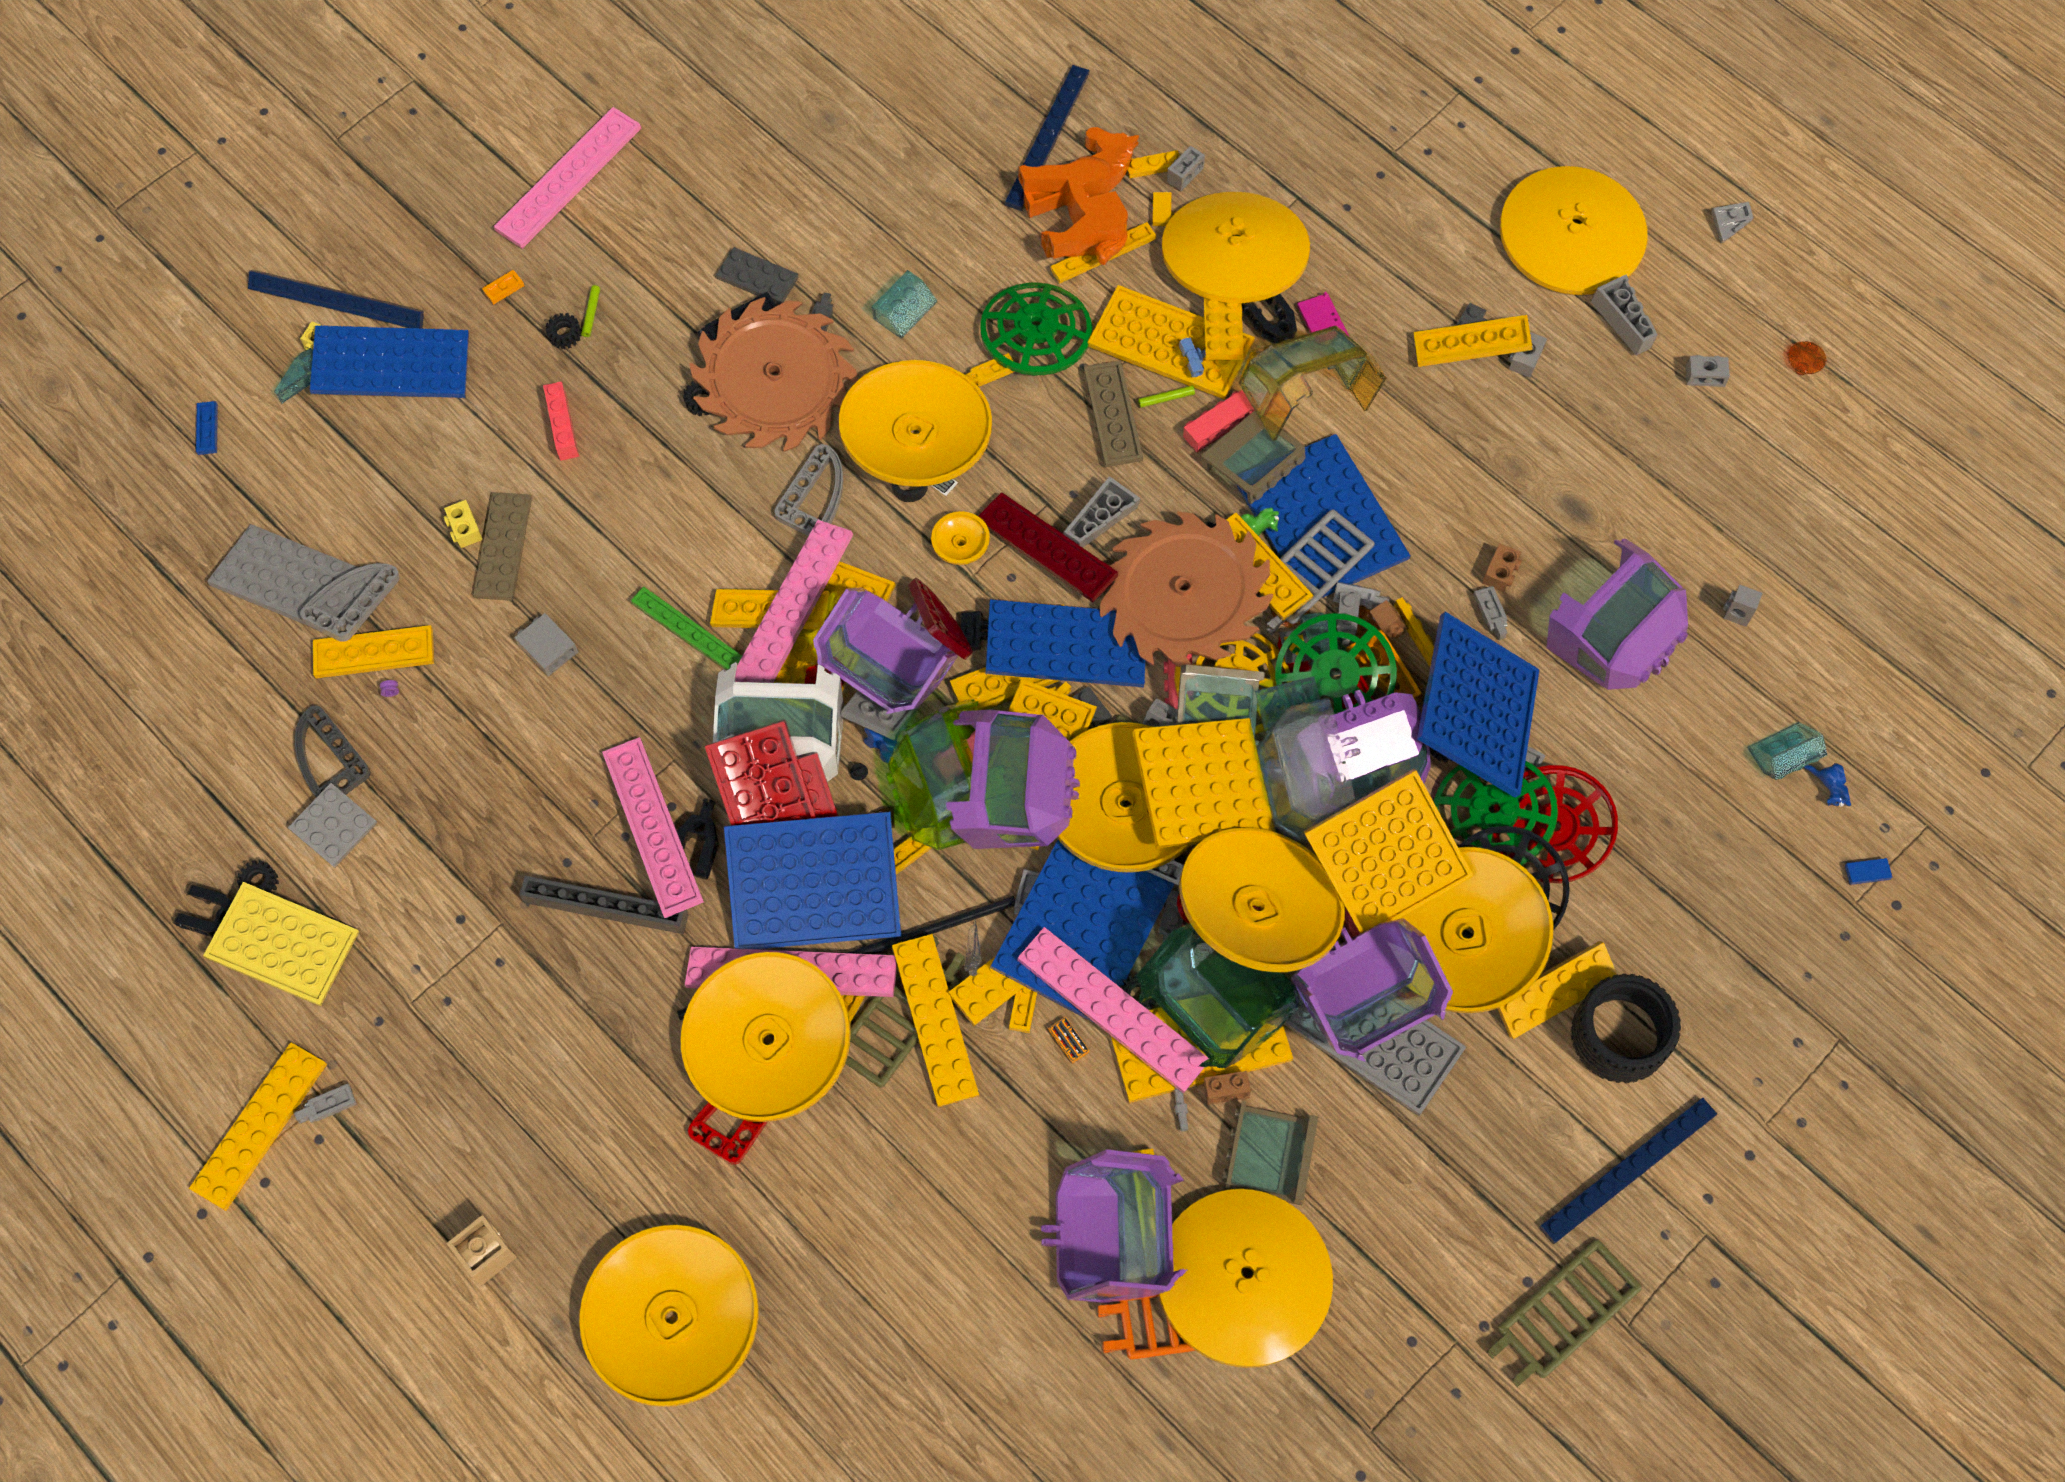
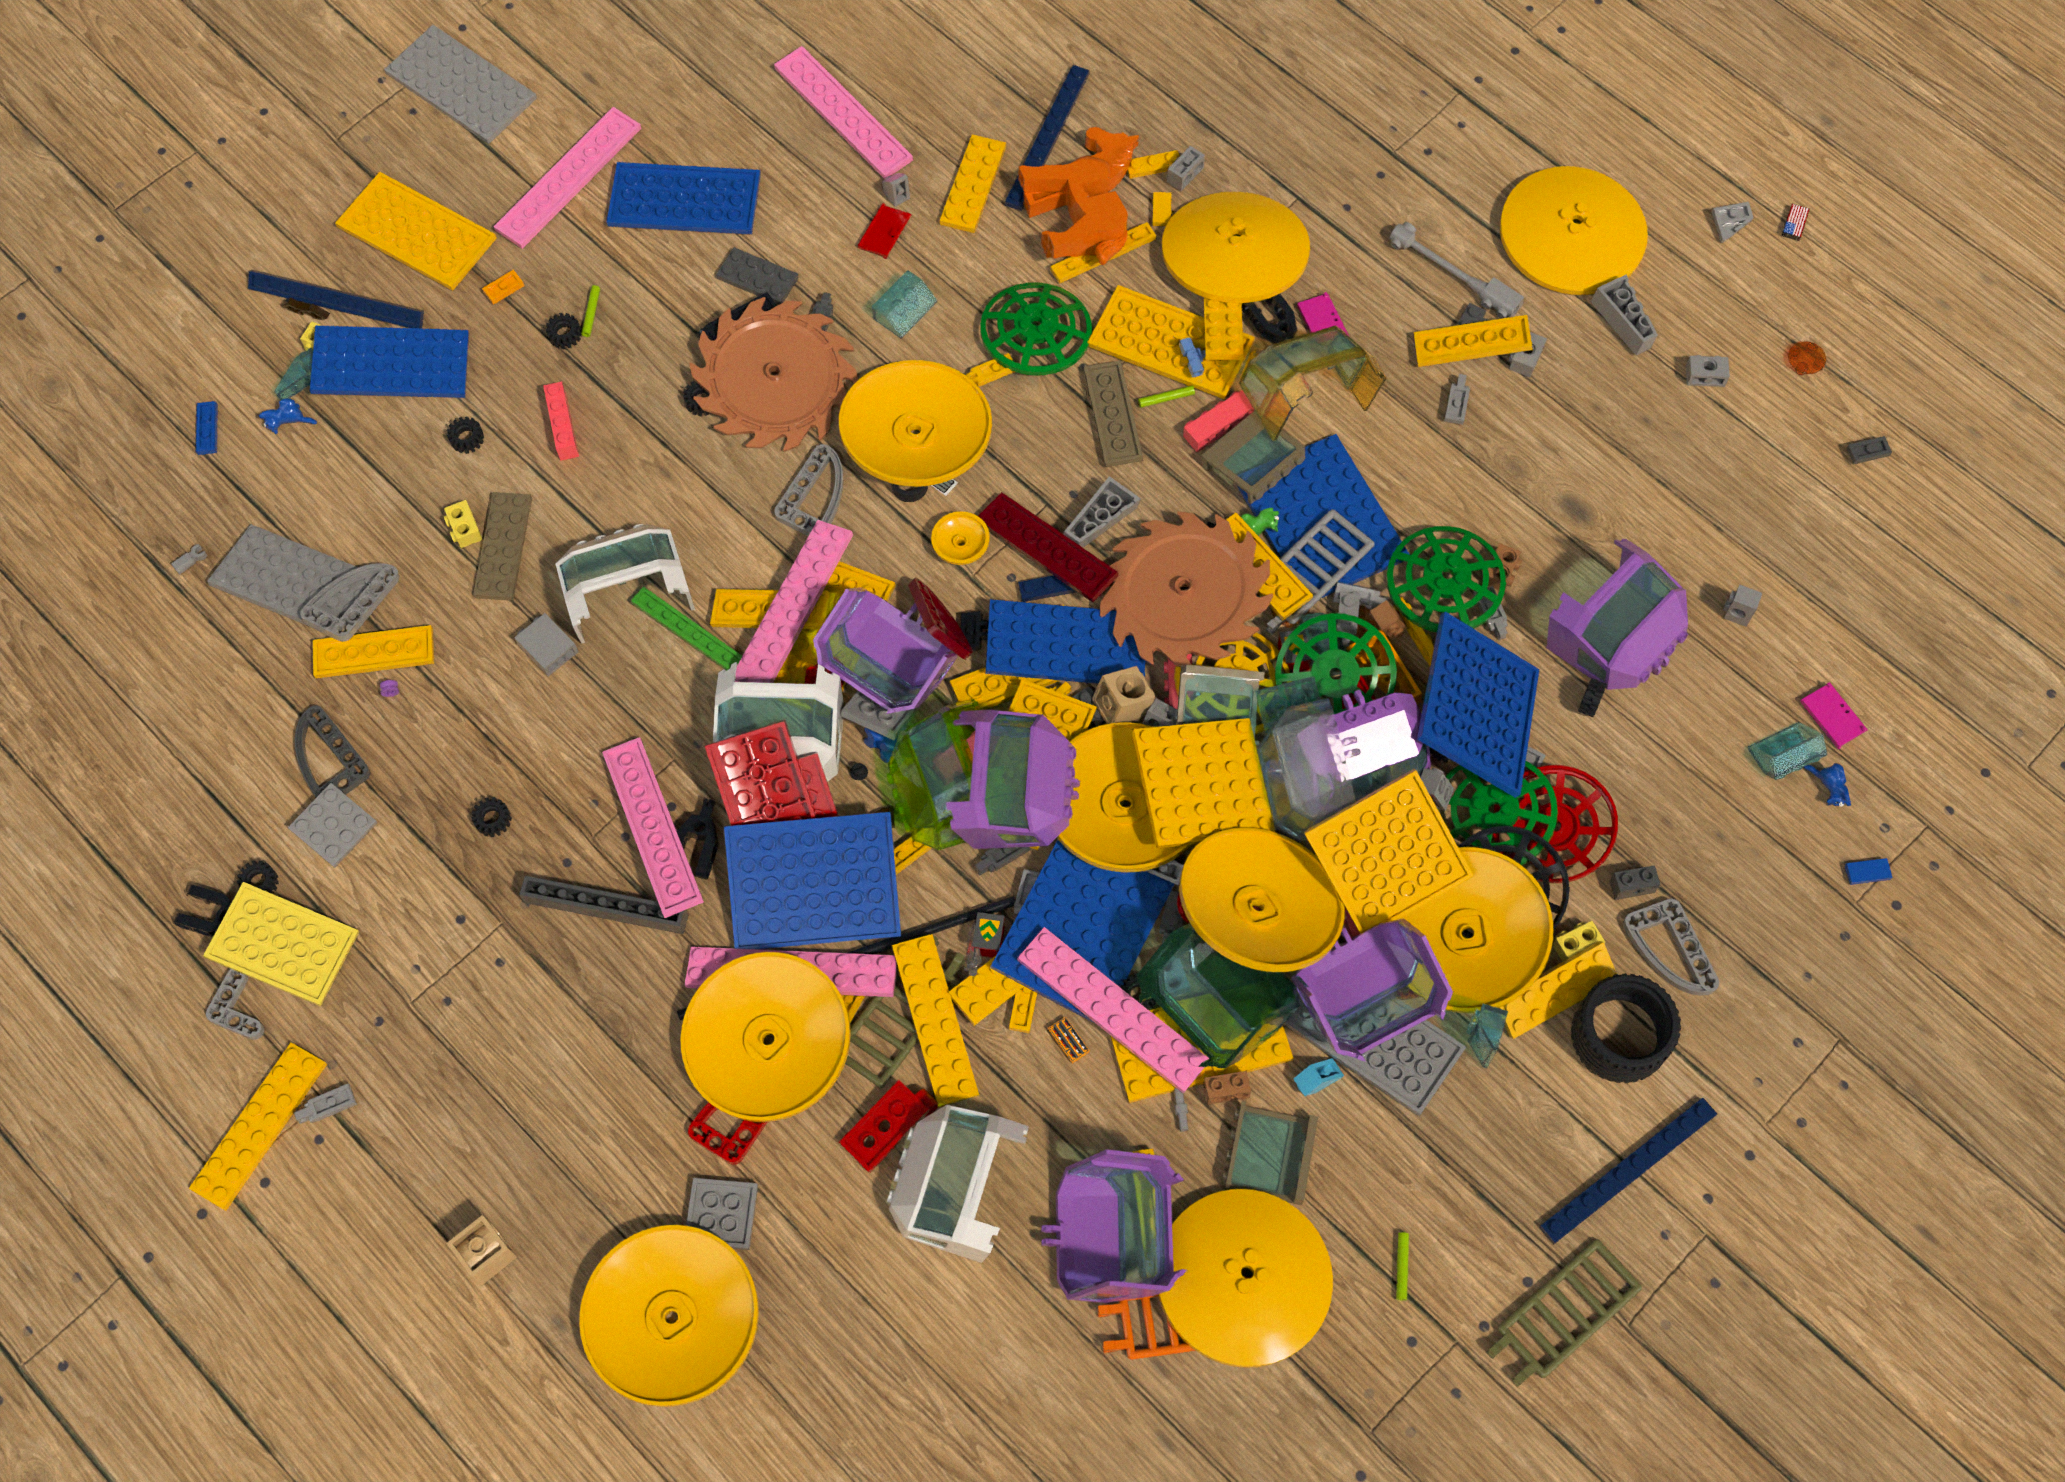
none -> light grey bar [171,544,208,575]
none -> light grey beam [206,969,265,1040]
none -> blue animal [259,398,317,434]
none -> dark brown tile [282,297,330,320]
none -> yellow plate [335,172,497,291]
none -> light grey plate [384,25,537,144]
none -> black tyre [447,417,484,454]
none -> black tyre [471,797,511,837]
none -> windscreen [555,524,695,644]
none -> blue plate [607,162,761,234]
none -> light grey plate [686,1178,759,1250]
none -> bright pink plate [774,46,913,179]
none -> red hinge [839,1080,939,1173]
none -> red door [858,203,912,259]
none -> light grey slope [882,173,910,207]
none -> white windscreen [887,1105,1029,1263]
none -> yellow plate [940,134,1006,233]
none -> piece [972,912,1005,958]
none -> dark grey hinge [975,839,1030,876]
none -> dark blue plate [1018,575,1077,602]
none -> tan brick [1092,666,1155,724]
none -> medium azure slope [1293,1058,1344,1096]
none -> green dish [1386,526,1506,633]
none -> light grey bar [1389,222,1524,319]
none -> lime piece [1396,1232,1409,1301]
none -> light grey brick [1420,768,1454,811]
none -> light grey hinge [1444,374,1470,425]
none -> clear light blue slope [1466,1004,1508,1069]
none -> light yellow brick [1553,921,1605,962]
none -> black tyre [1578,678,1607,717]
none -> dark grey brick [1609,865,1661,900]
none -> light grey beam [1623,899,1719,996]
none -> tile [1781,204,1810,241]
none -> dark pink door [1800,682,1868,749]
none -> dark grey plate [1847,436,1892,464]

